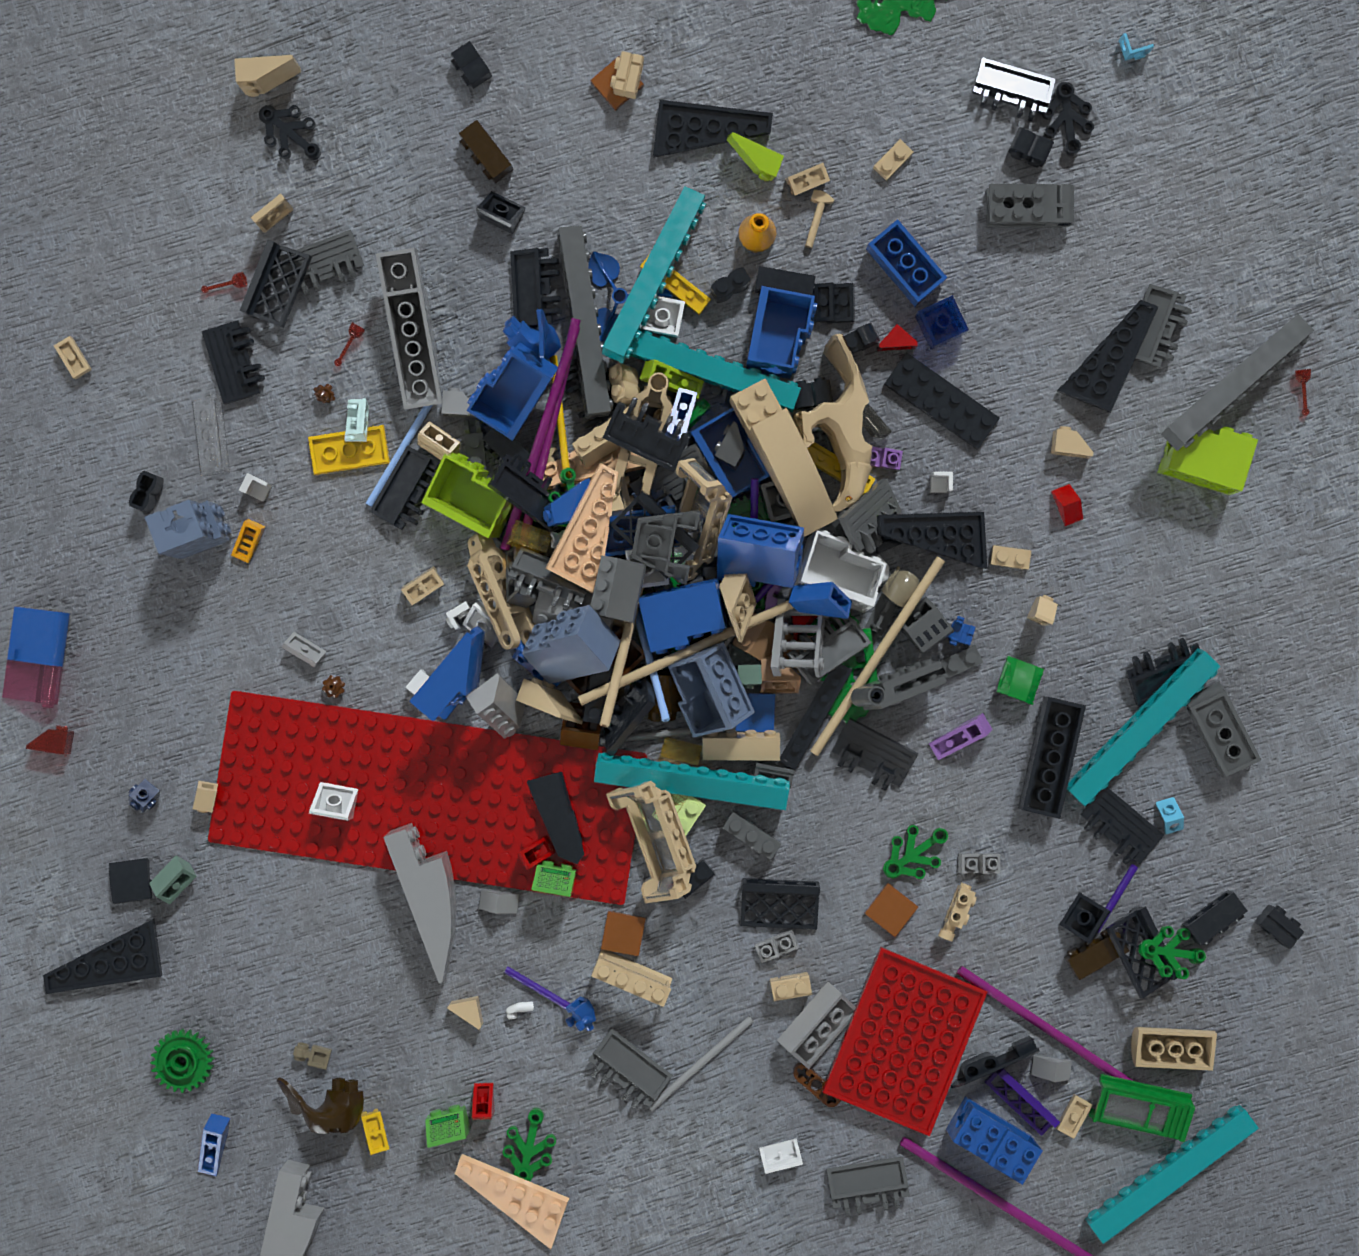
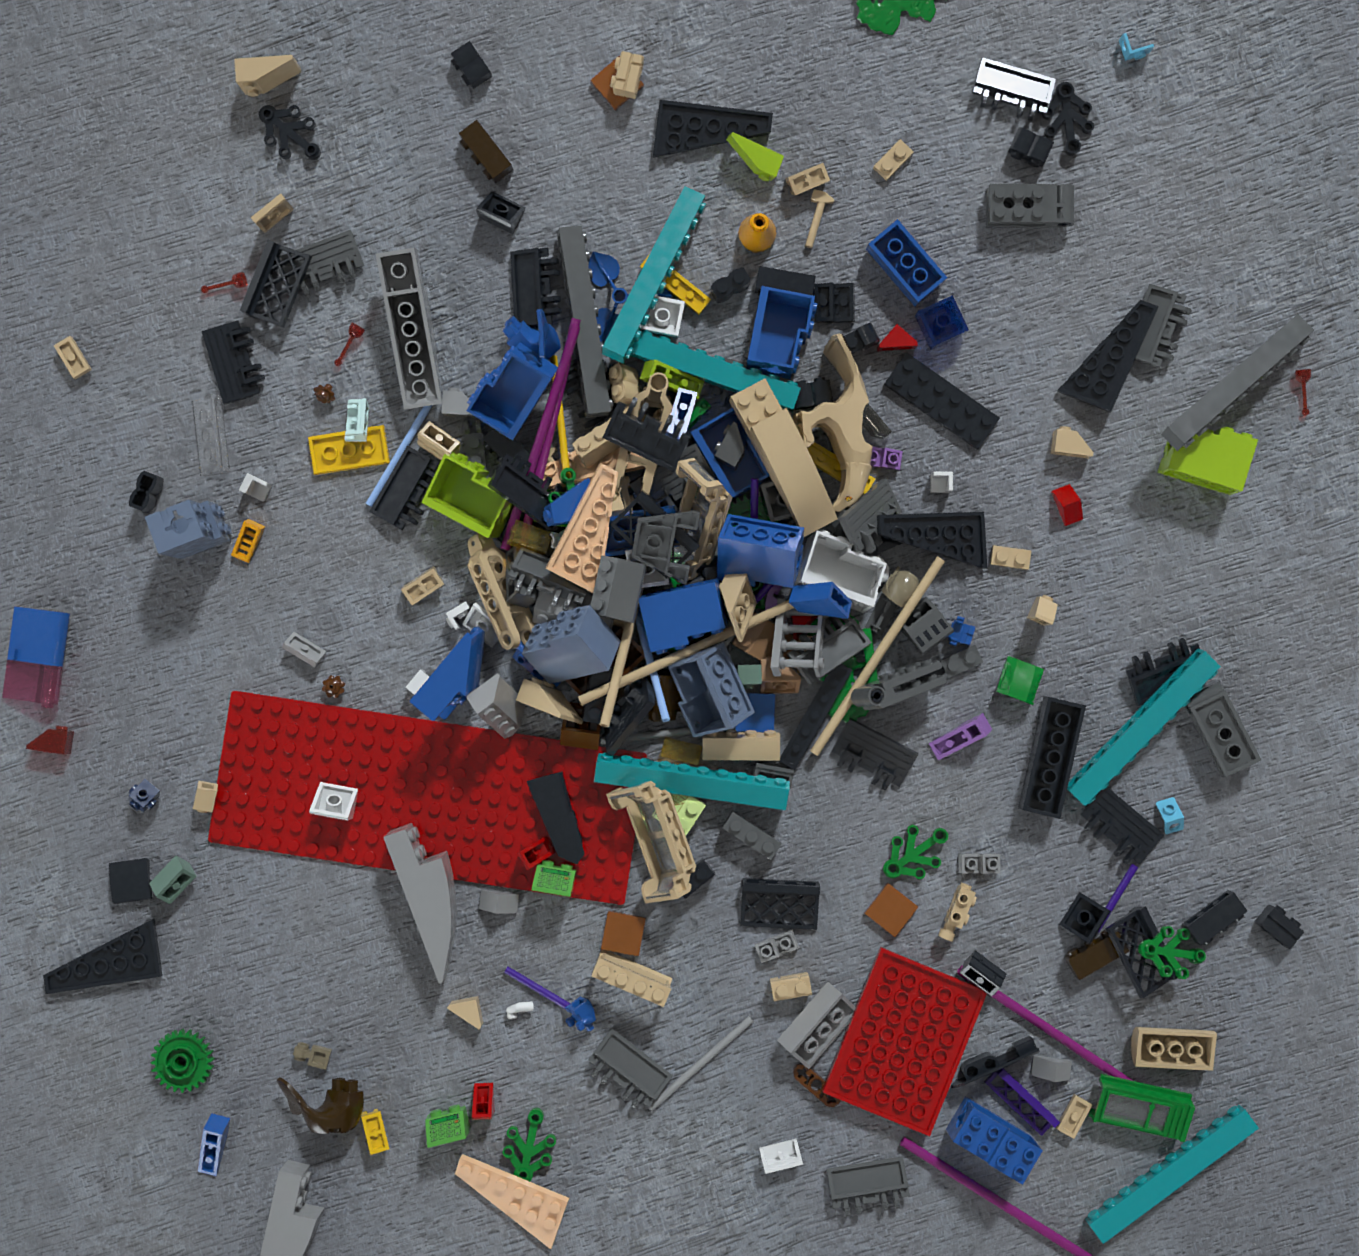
none -> black brick [960,950,1007,996]

